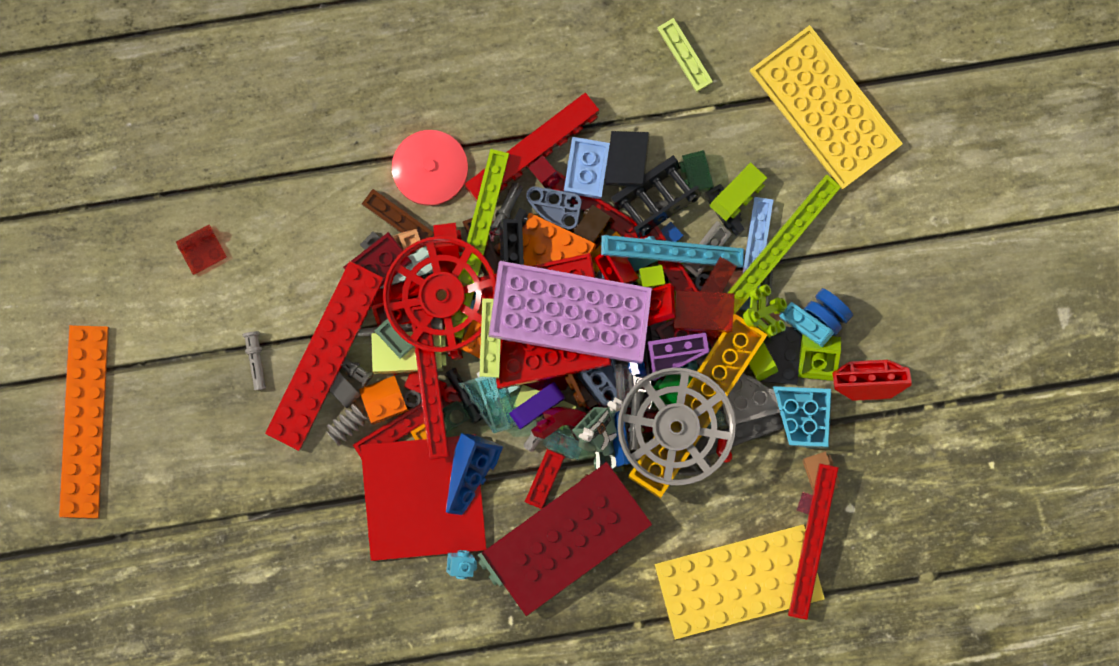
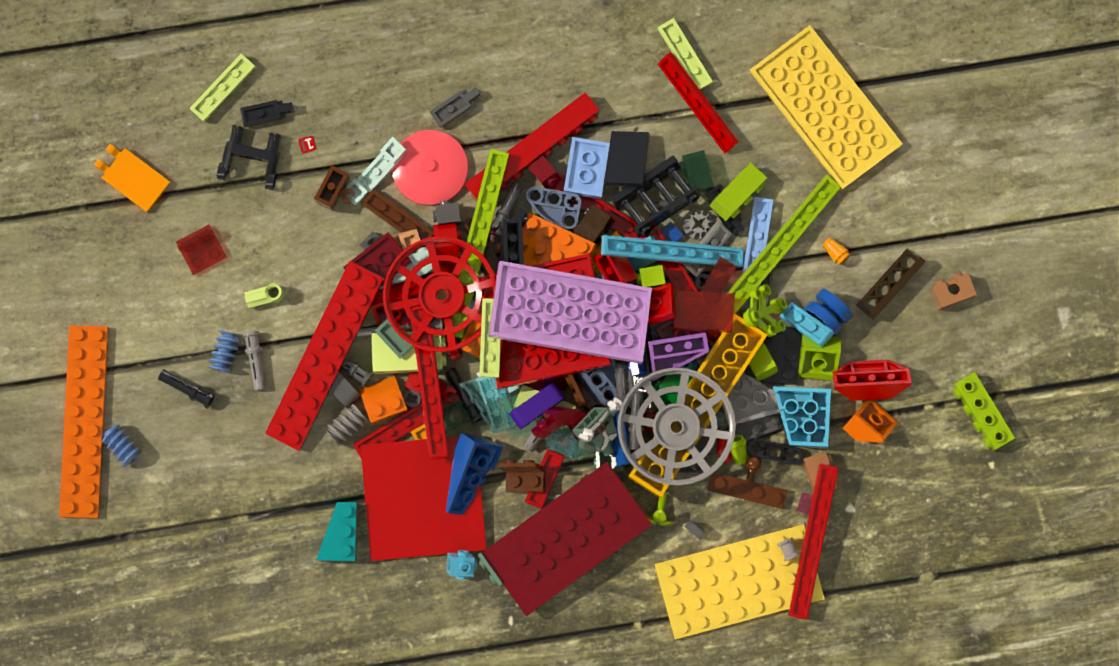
none -> light orange tile [94,144,170,213]
none -> medium blue piece [101,424,141,467]
none -> black pin [158,369,215,409]
none -> yellowish green plate [189,54,256,122]
none -> medium blue piece [207,330,241,373]
none -> black connector [217,125,281,190]
none -> black hinge [240,100,295,128]
none -> yellowish green piece [244,283,284,309]
none -> red sticker [298,136,316,153]
none -> reddish brown brick [314,165,355,211]
none -> teal wedge [316,502,358,562]
none -> light aqua slope [345,137,407,206]
none -> dark grey hinge [430,87,481,128]
none -> dark grey brick [433,201,461,225]
none -> reddish brown bracket [499,460,546,493]
none -> lime plant [646,494,675,526]
none -> red tile [657,52,739,154]
none -> light grey gear [683,209,714,240]
none -> flat silver tile [684,521,704,539]
none -> reddish brown plate [707,456,787,509]
none -> lime cone [730,435,747,465]
none -> black beam [747,439,803,465]
none -> light grey bush [777,537,800,562]
none -> light orange cone [822,237,851,265]
none -> orange slope [843,400,899,443]
none -> dark brown fence [856,249,926,320]
none -> medium nougat brick [930,273,977,310]
none -> lime brick [952,372,1015,451]

